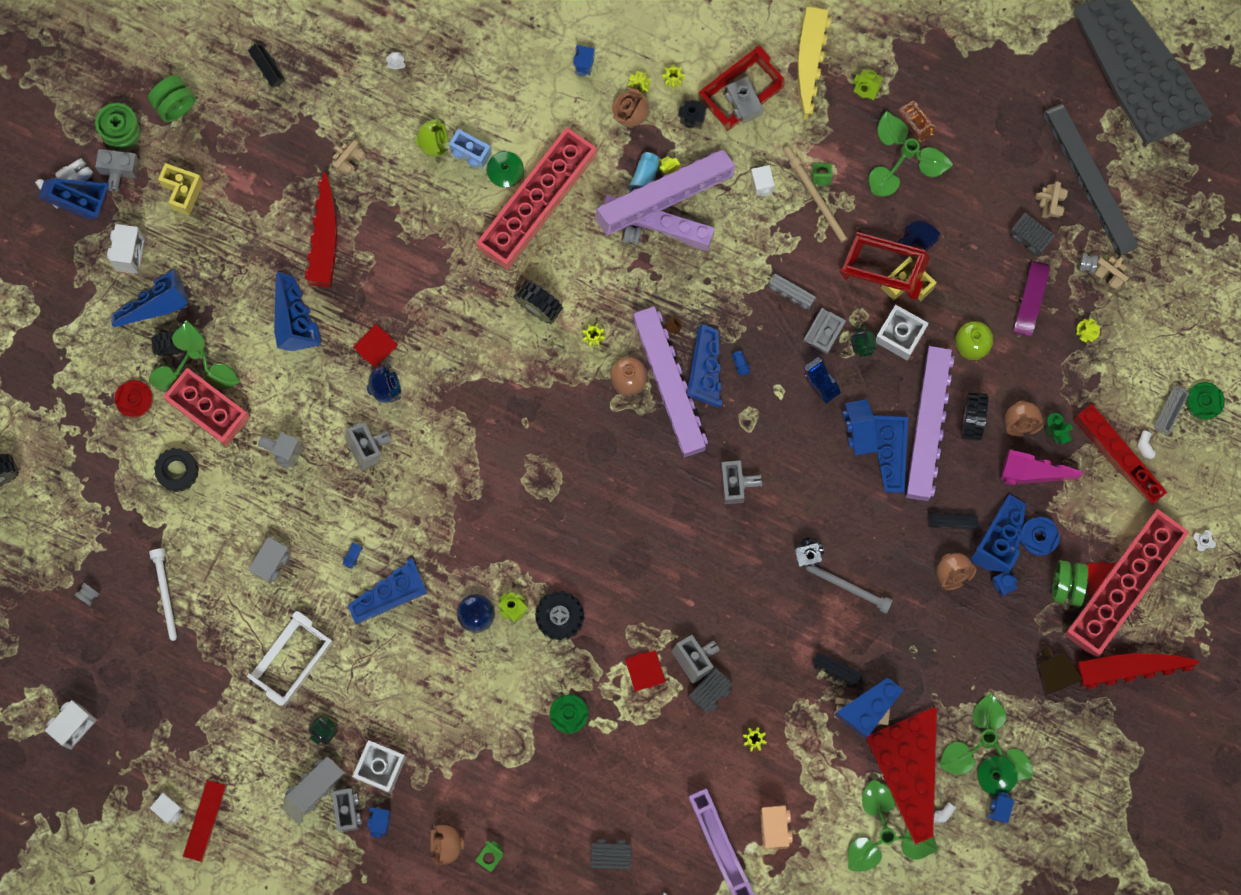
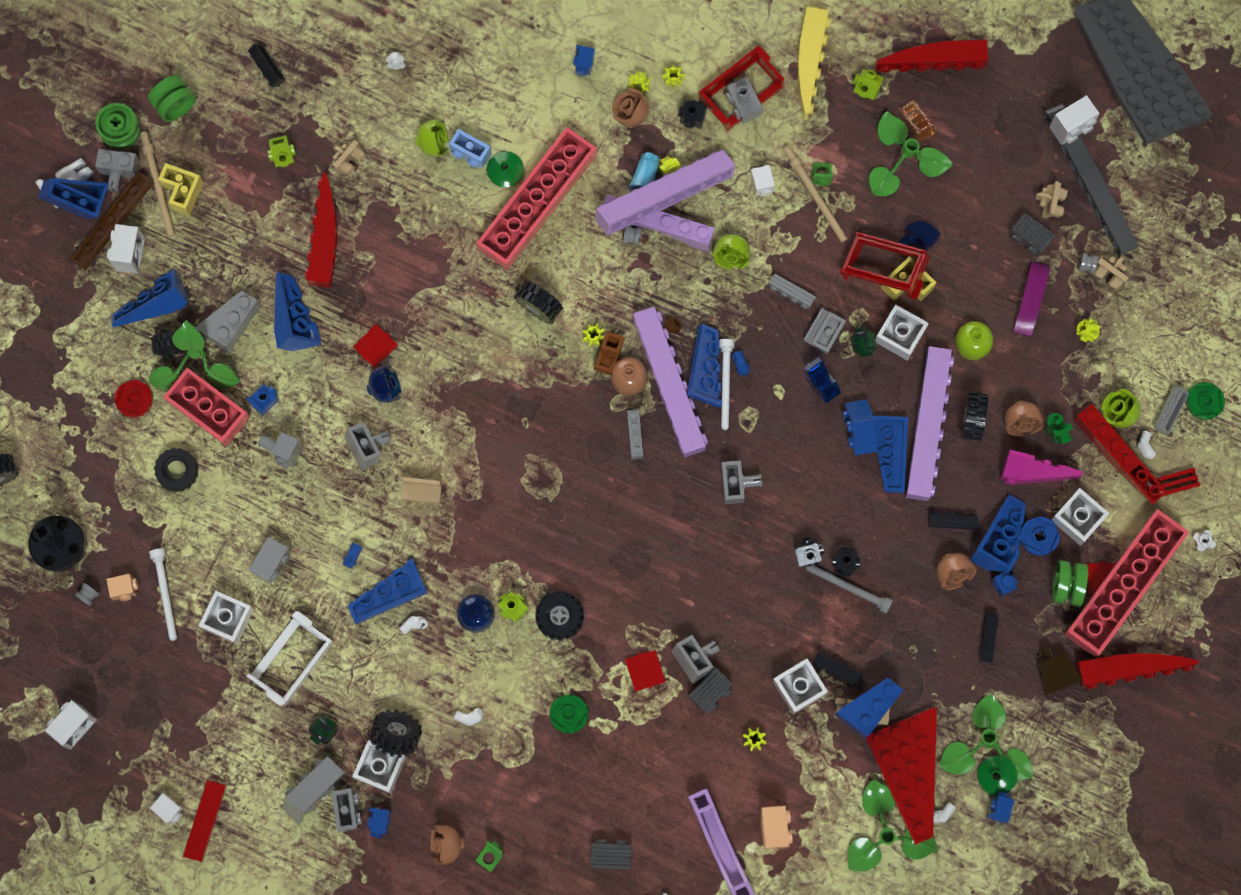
none -> black piece [28,516,86,572]
none -> reddish brown plate [70,171,154,271]
none -> light nougat brick [107,574,139,601]
none -> tan bar [140,131,175,237]
none -> light grey wedge [195,291,261,353]
none -> white brick [199,591,254,645]
none -> blue brick [247,385,279,416]
none -> lime brick [268,135,296,167]
none -> black wheel [369,709,422,757]
none -> white arm [399,616,428,635]
none -> tan panel [401,477,442,504]
none -> white arm [454,708,483,726]
none -> dark orange brick [594,331,625,376]
none -> light grey piece [627,410,643,460]
none -> lime cylinder [712,234,751,270]
none -> white piece [719,339,734,430]
none -> white brick [773,659,828,715]
none -> black brick [832,547,860,576]
none -> red slope [875,40,988,73]
none -> black piece [979,612,999,663]
none -> white brick [1049,95,1100,145]
none -> white brick [1051,488,1109,546]
none -> lime cylinder [1101,389,1141,428]
none -> red tile [1157,467,1201,497]

